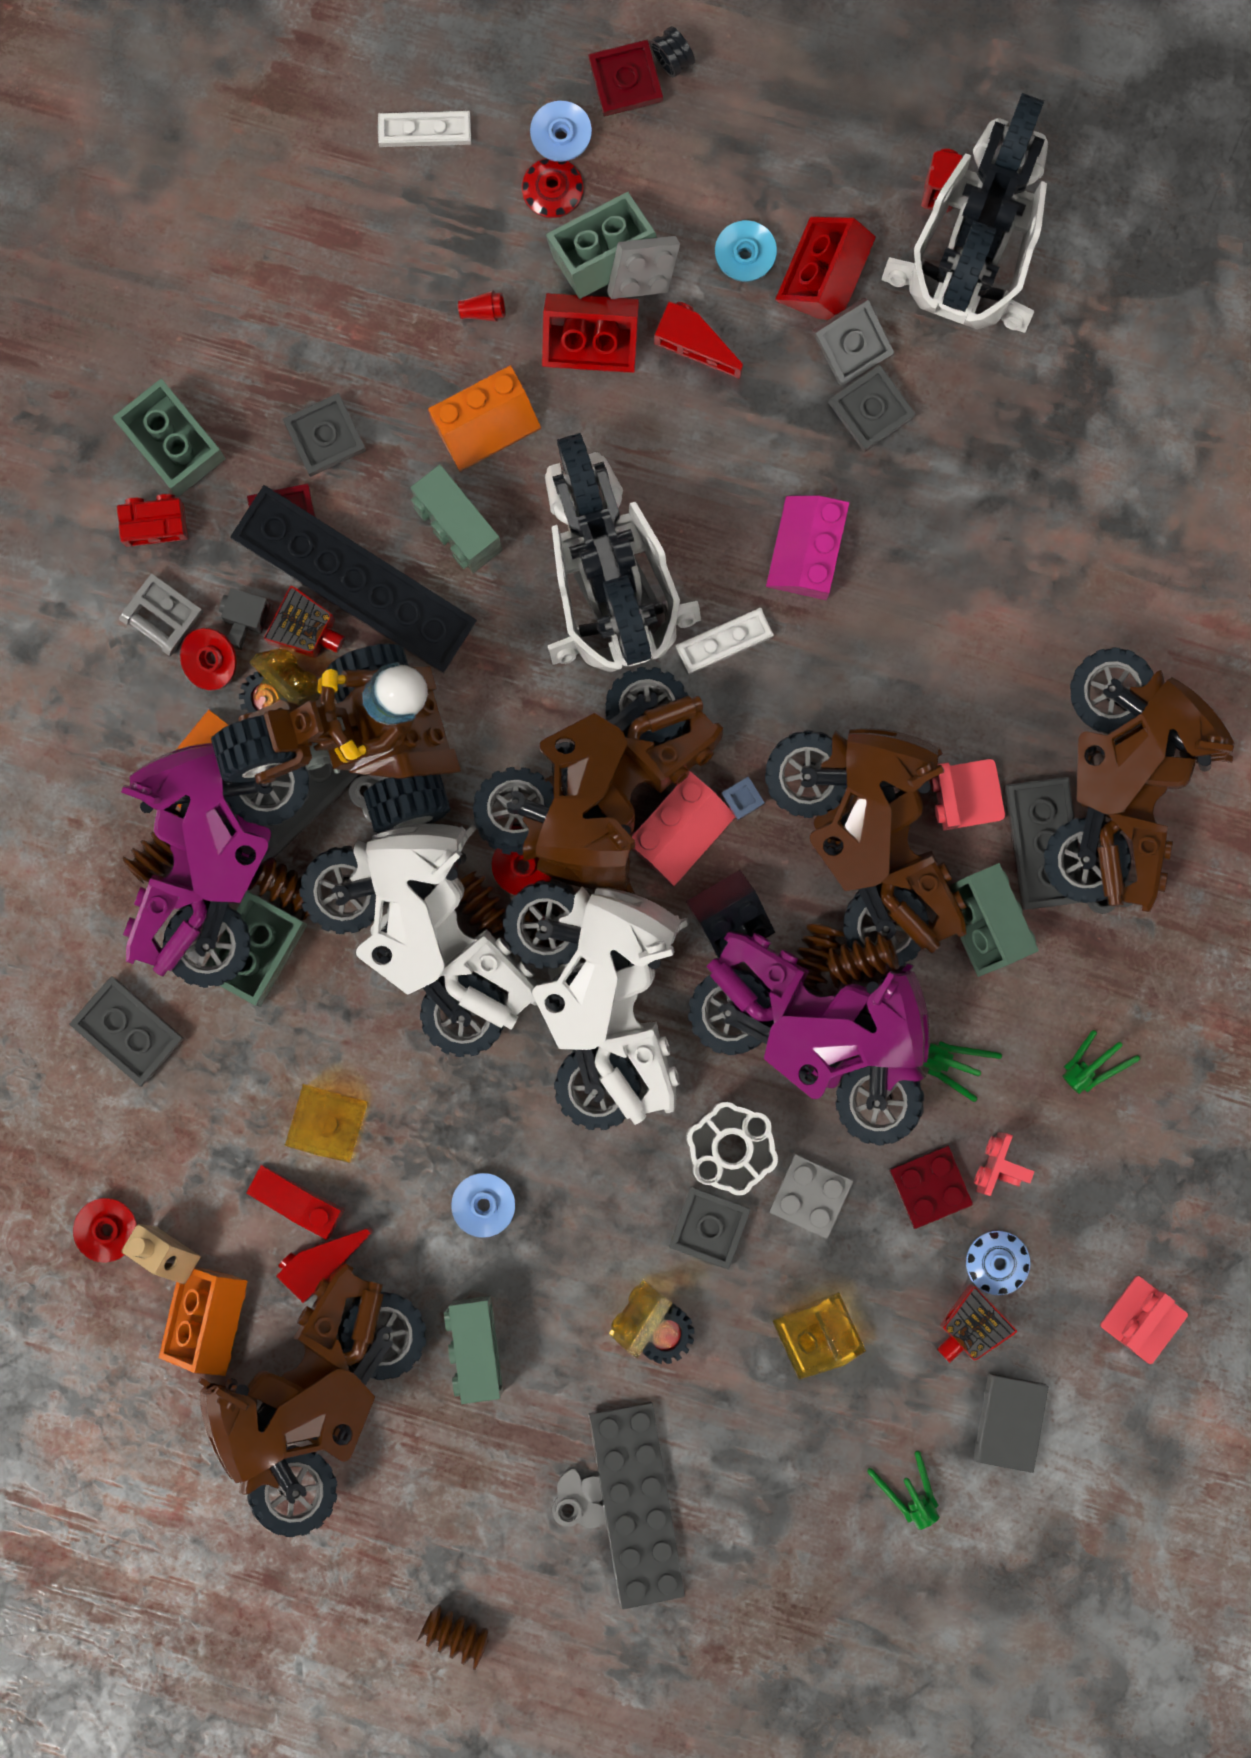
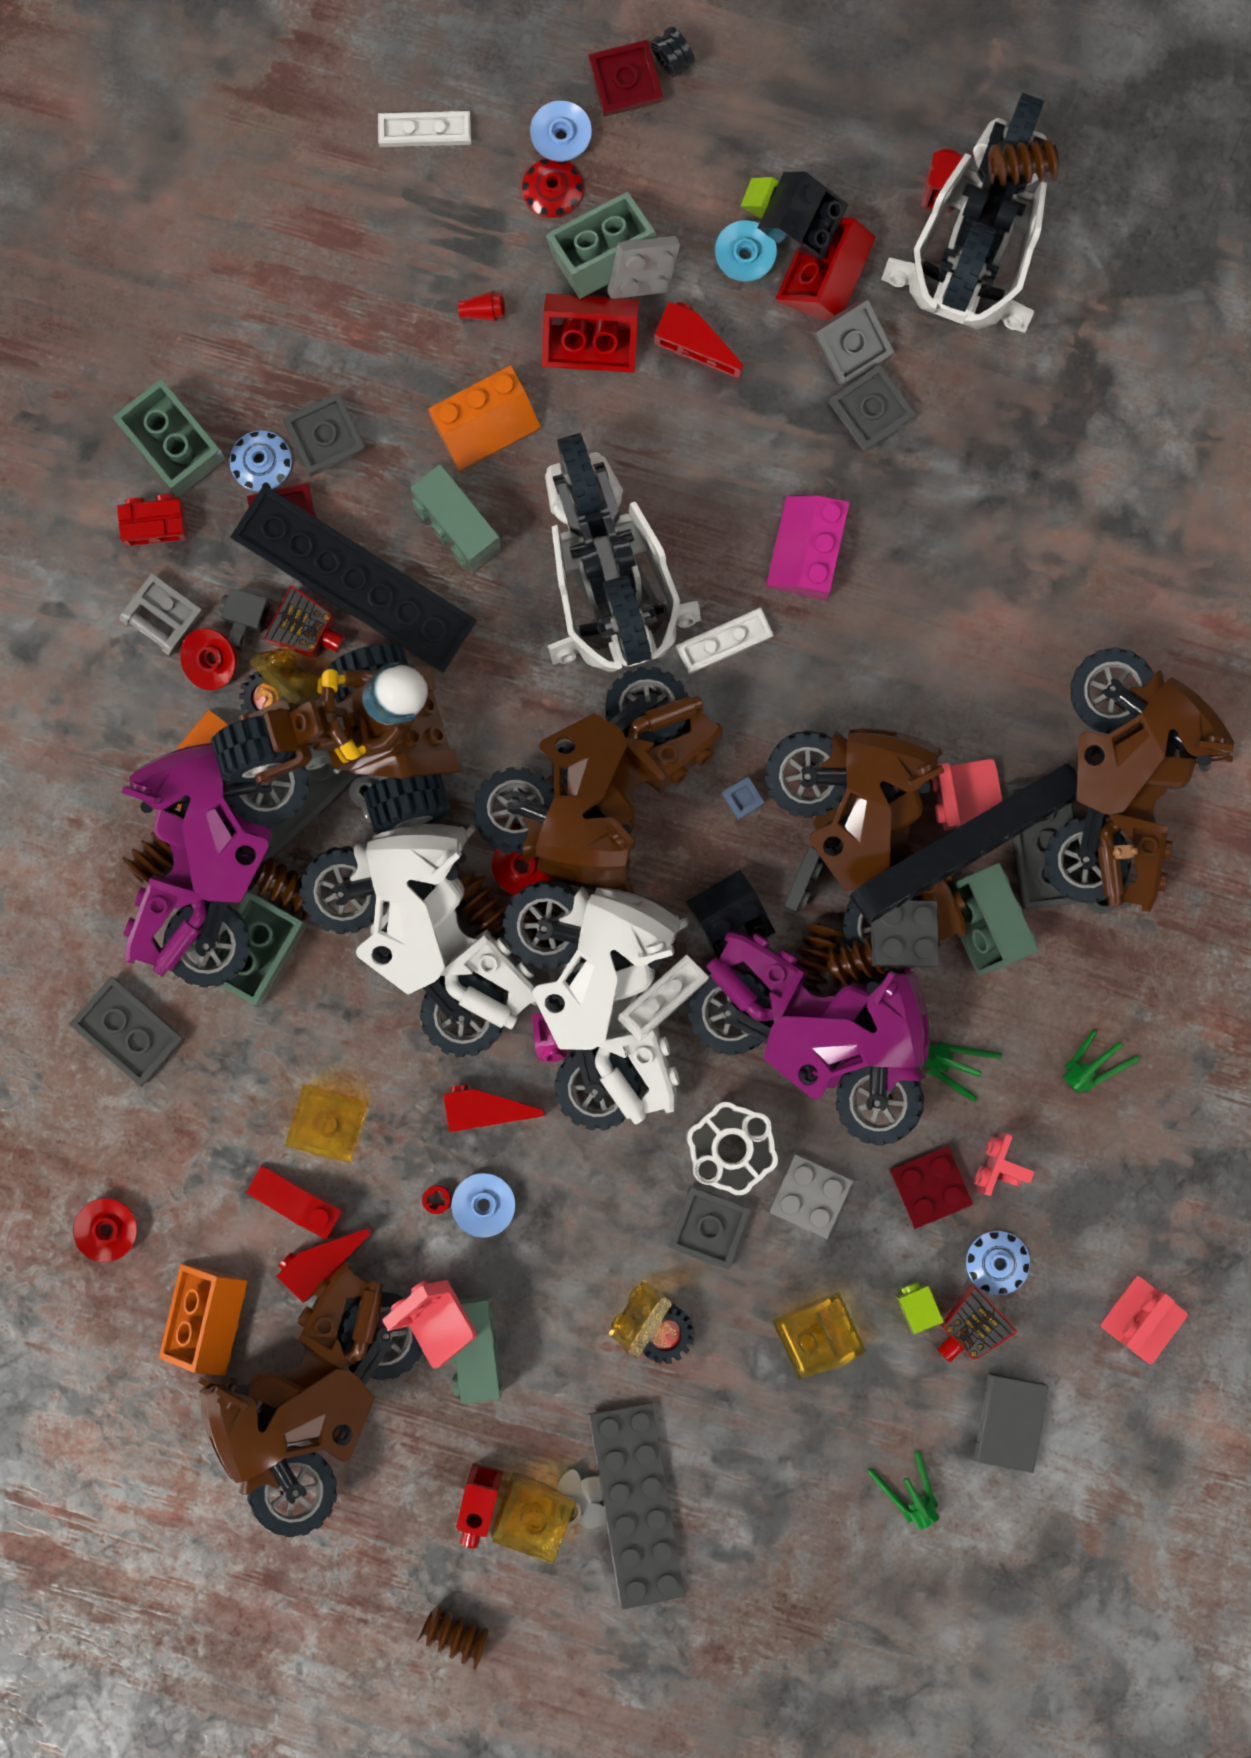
tan torso [122,1224,201,1284] -> none
coral slope [632,771,735,886] -> none
none -> light blue dish [230,430,292,492]
none -> coral bracket [382,1280,477,1368]
none -> red bush [422,1185,452,1214]
none -> red slope [443,1084,545,1132]
none -> red torso [456,1464,504,1549]
none -> clear yellow slope [490,1472,576,1563]
none -> dark pink bracket [532,1011,569,1063]
none -> white tile [617,955,709,1041]
none -> lime brick [740,177,779,219]
none -> black slope [757,171,849,260]
none -> dark grey plate [781,847,824,915]
none -> black beam [850,763,1077,923]
none -> dark grey plate [871,901,939,968]
none -> lime brick [896,1281,944,1334]
none -> reddish brown piece [988,140,1059,186]
none -> medium nougat piece [1113,845,1138,859]

